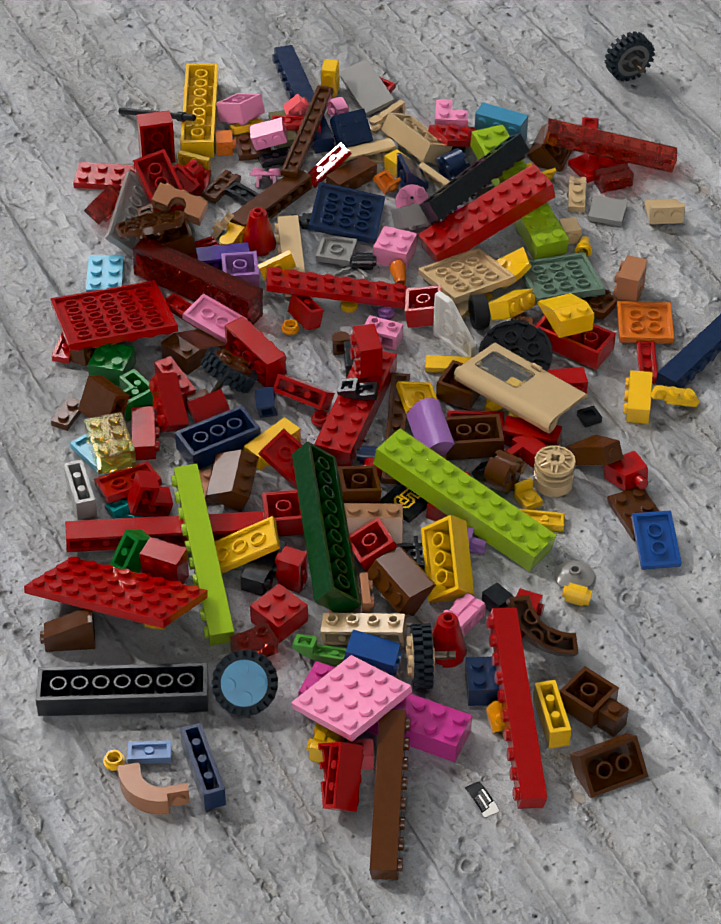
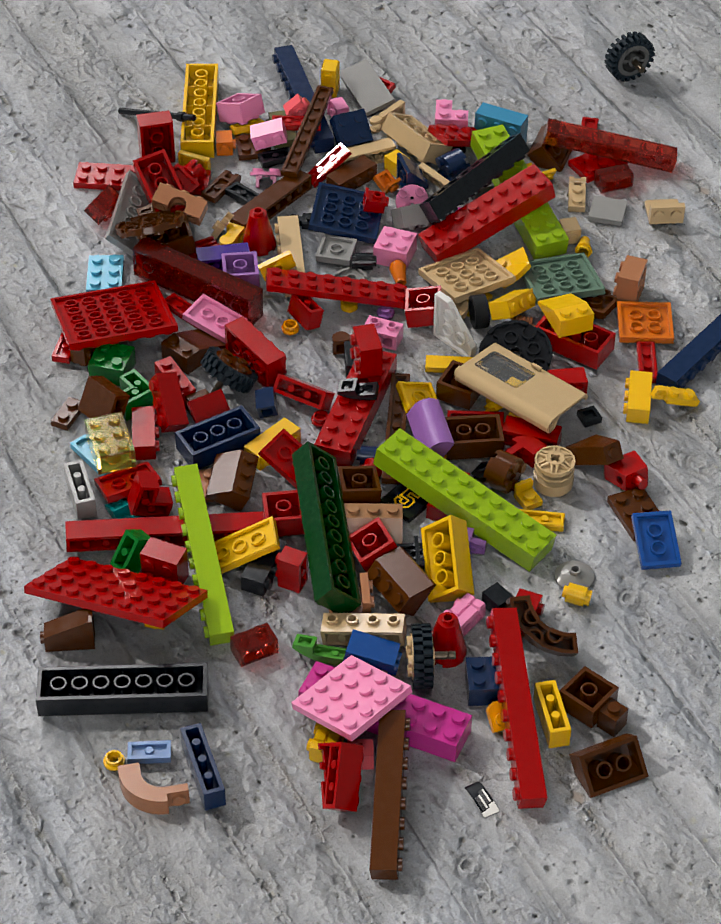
wheel [211,650,278,716] -> none
red brick [250,584,308,643] -> none
none -> red brick [363,187,389,214]

